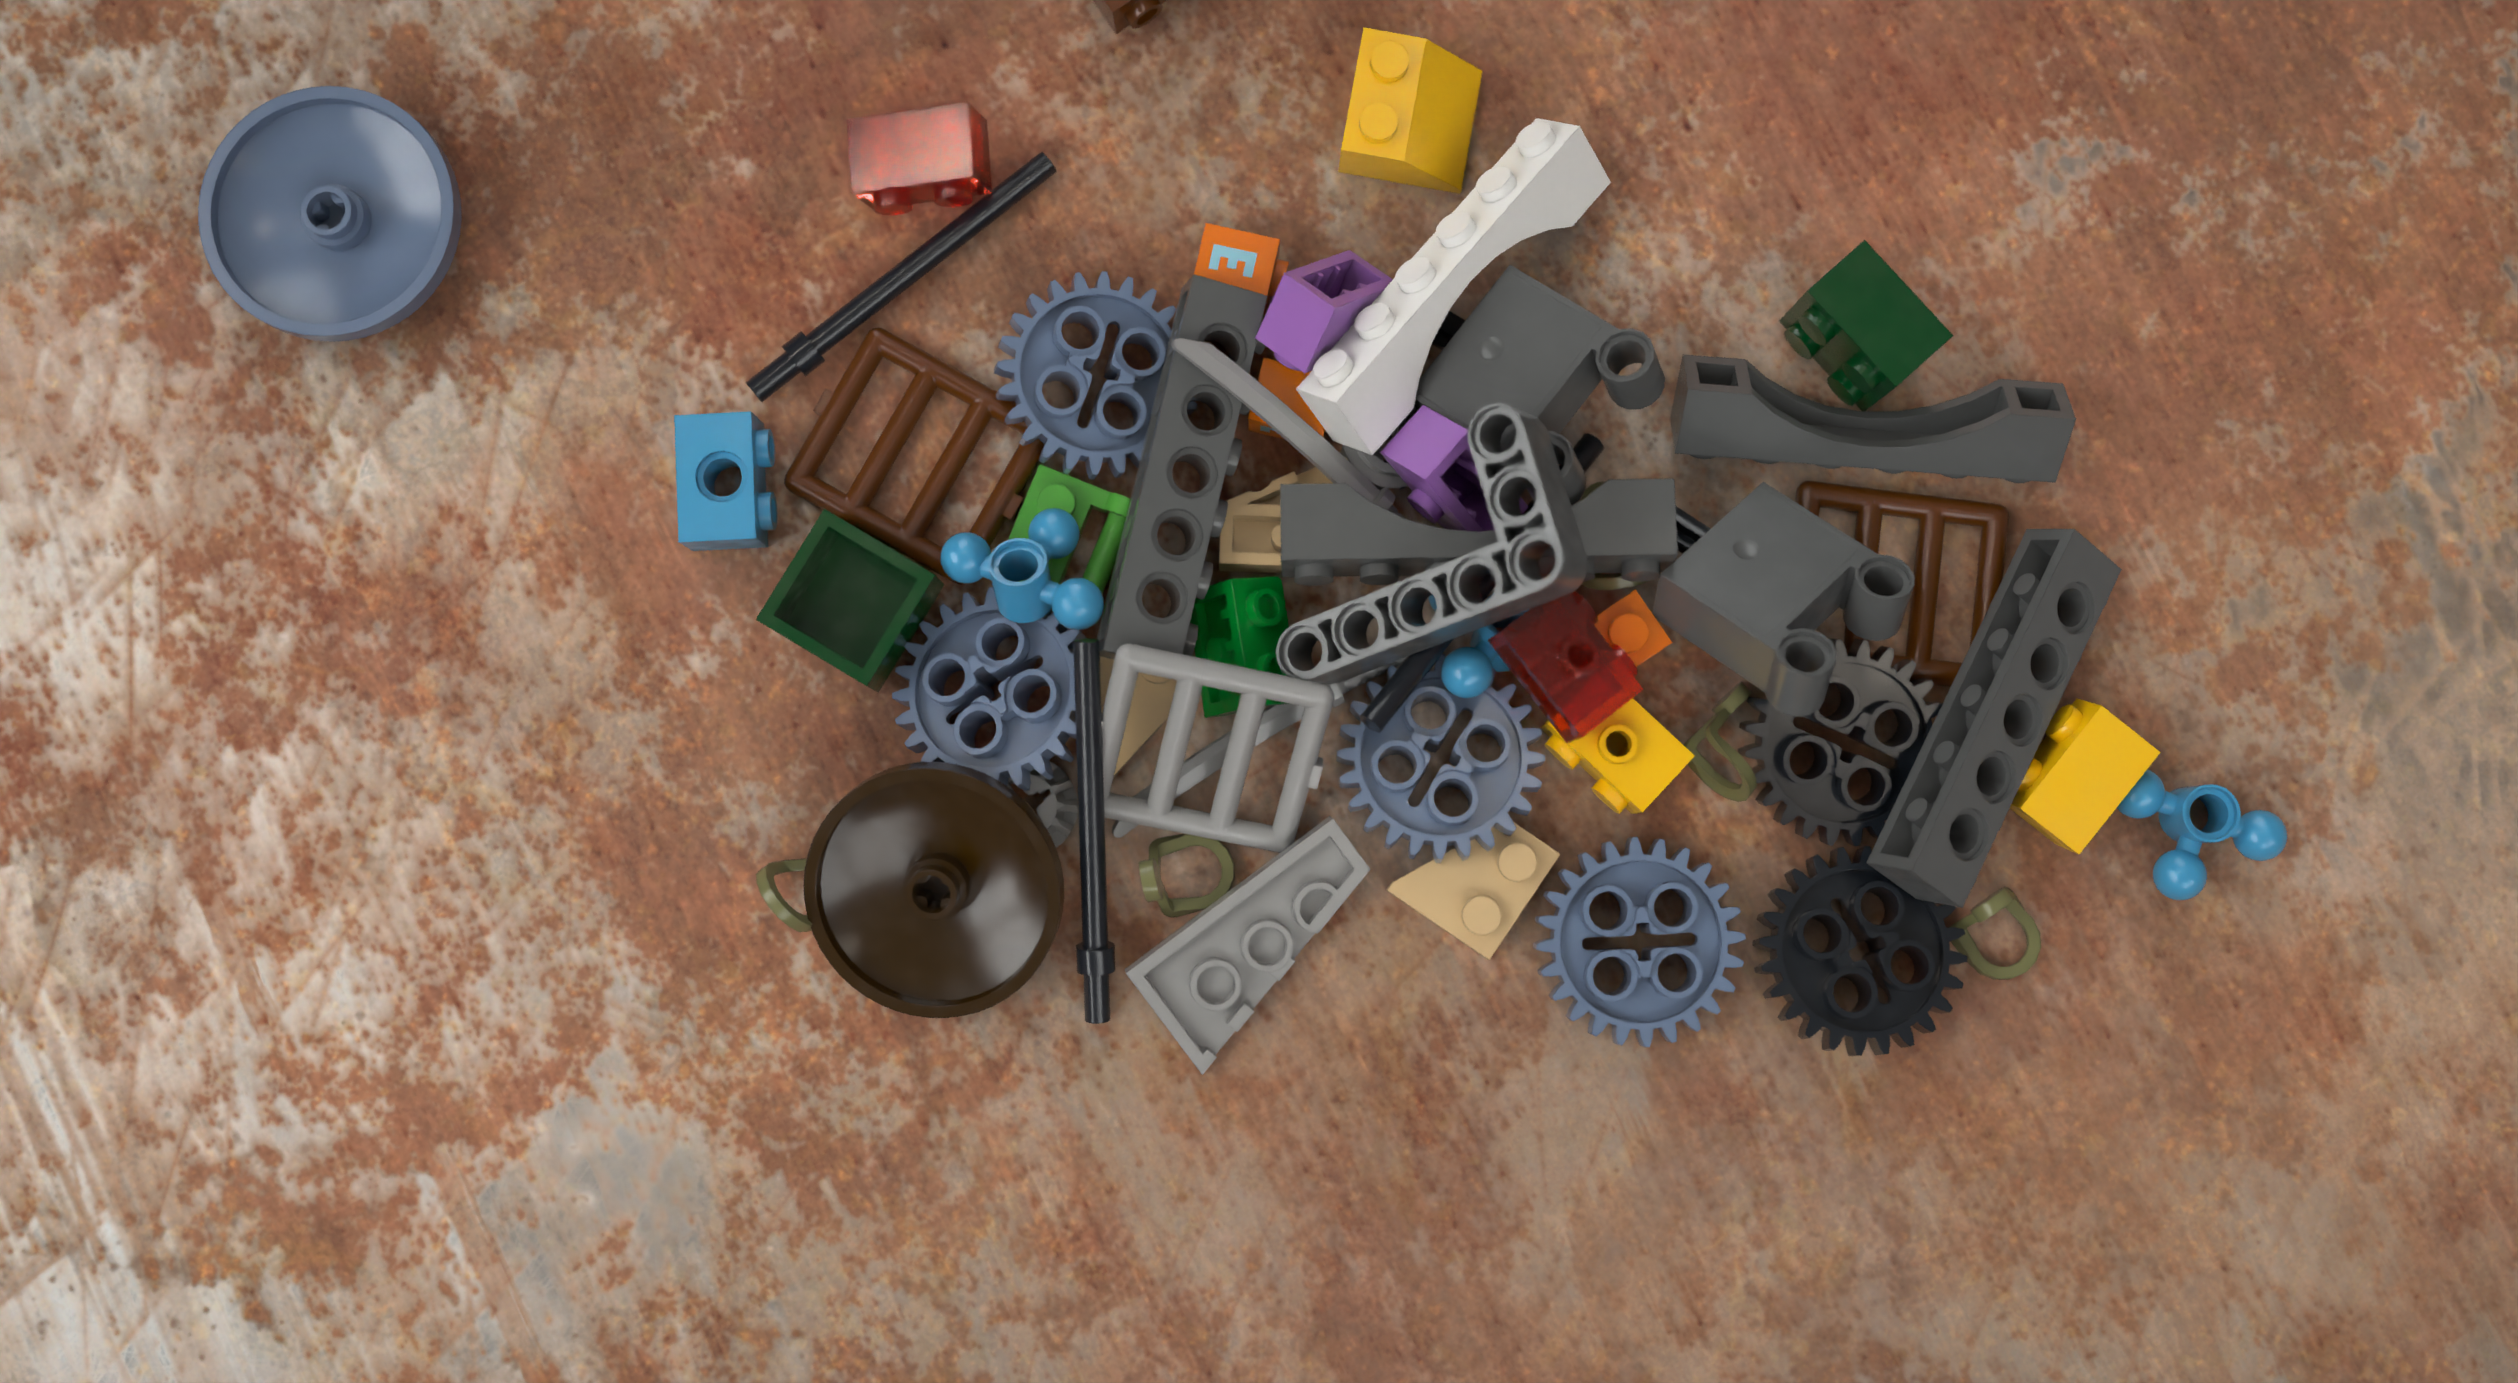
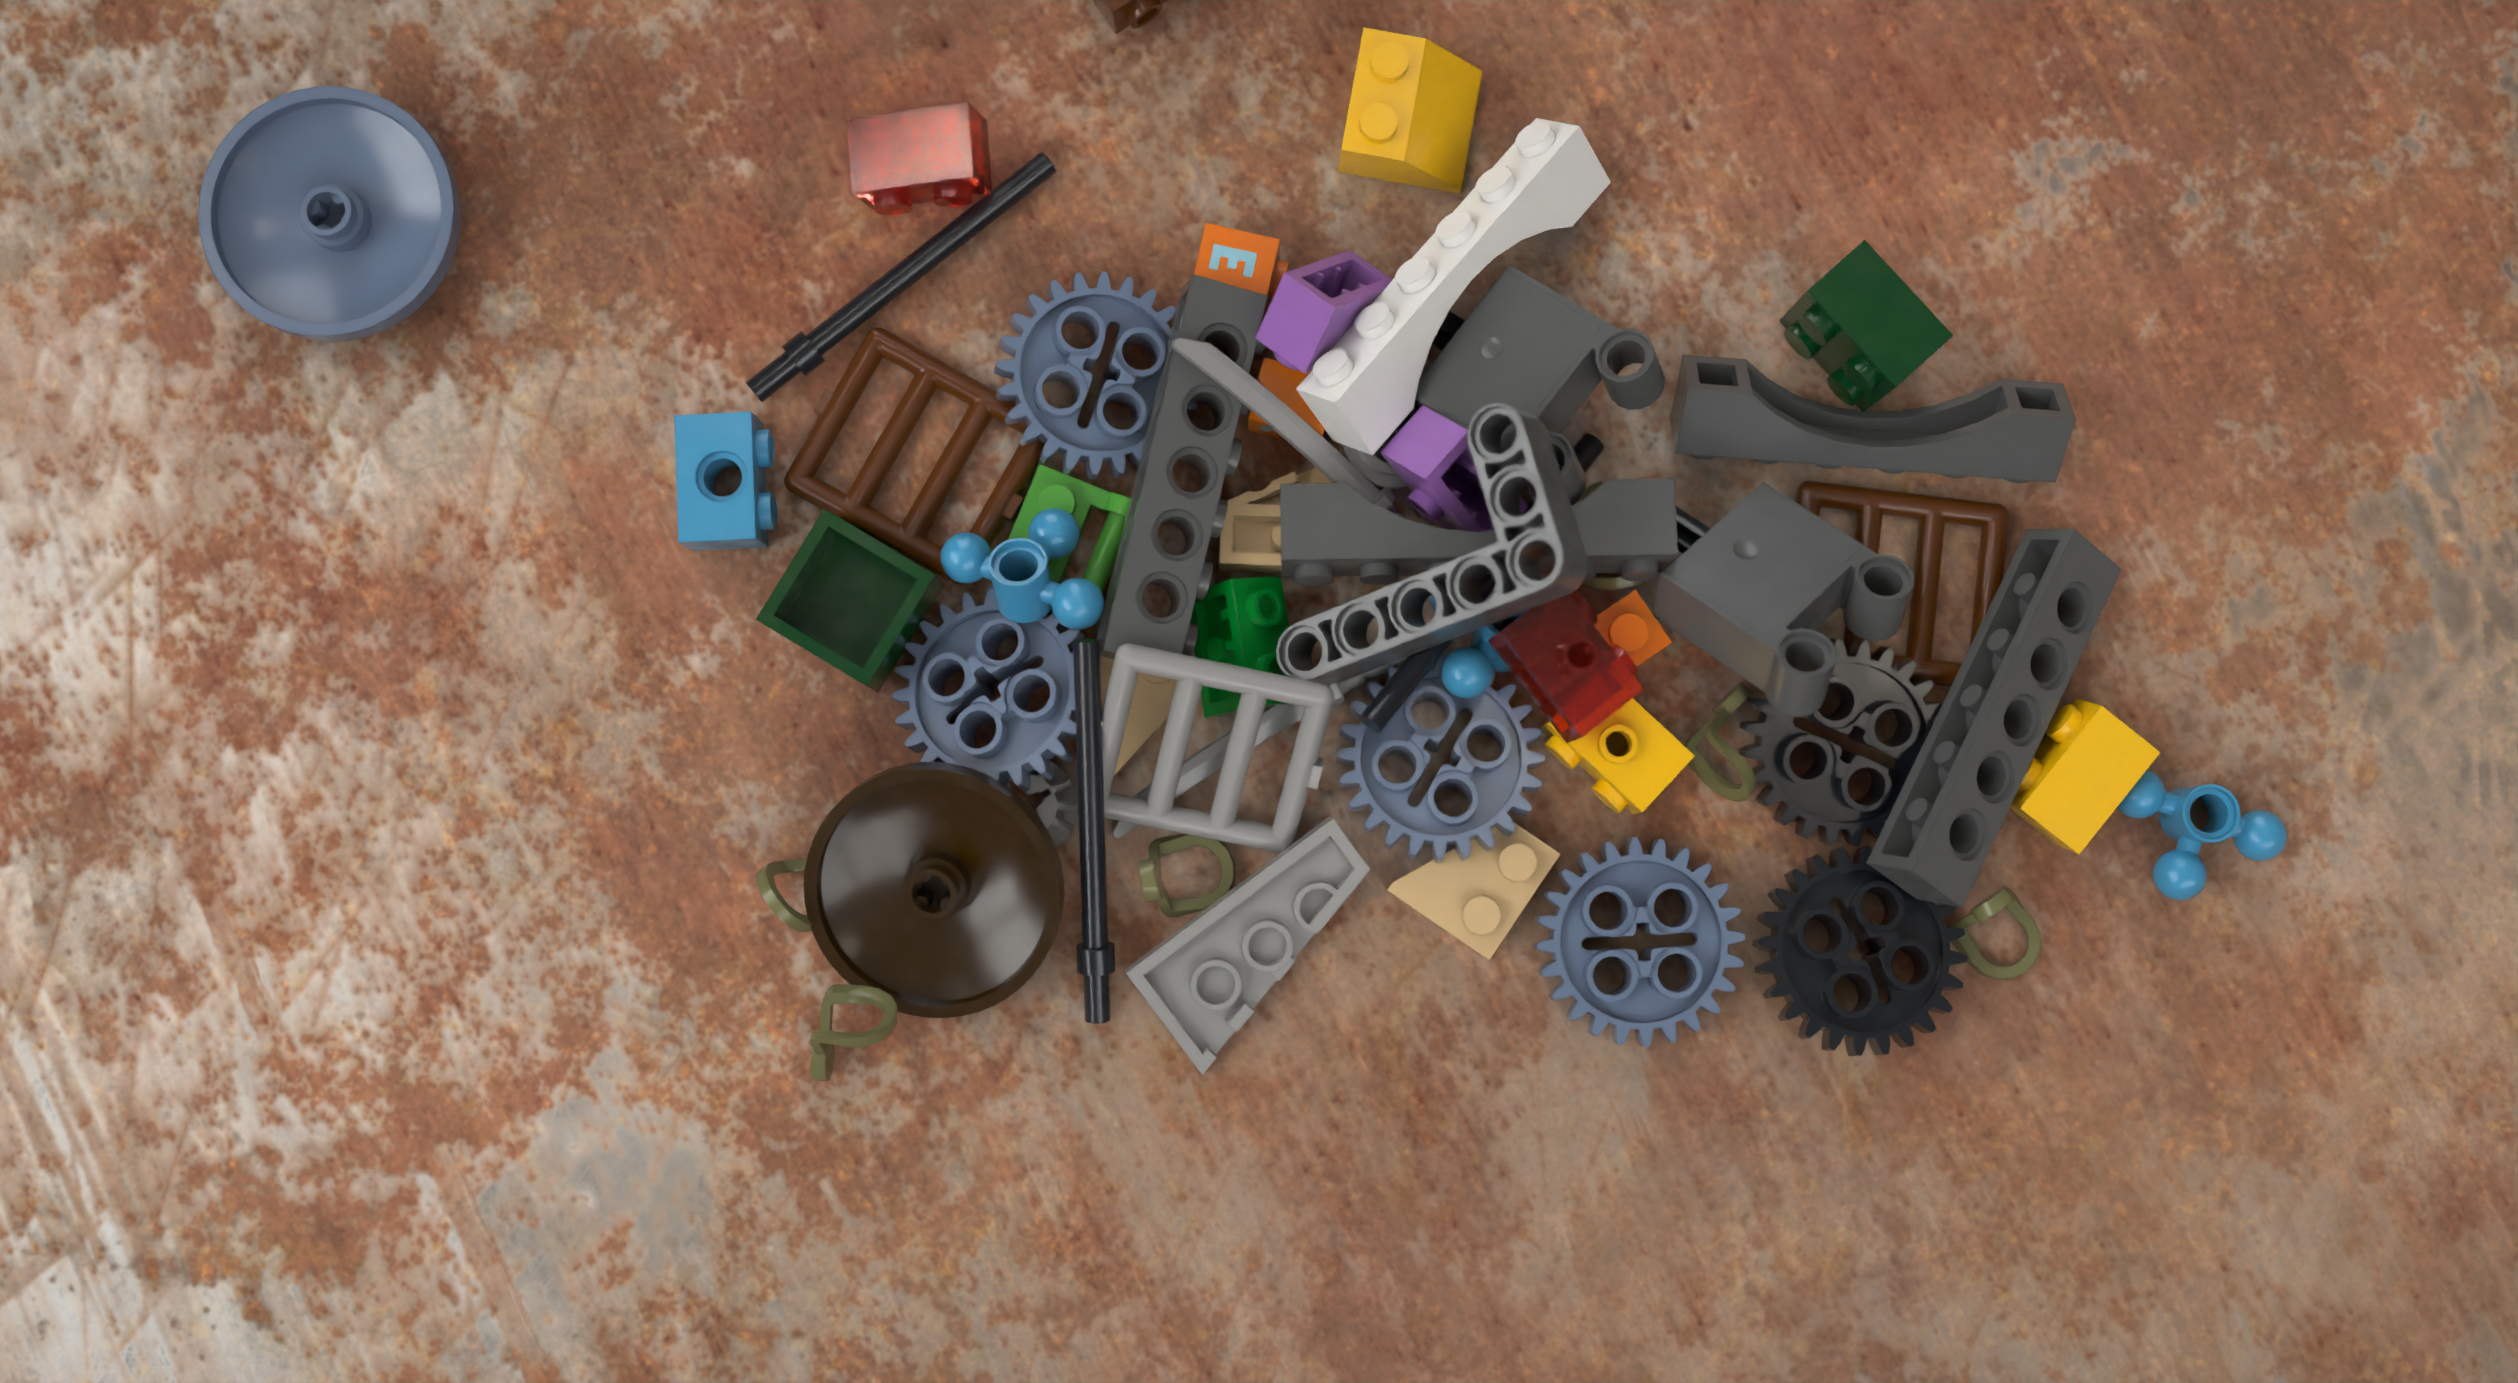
none -> olive piece [809,984,897,1081]

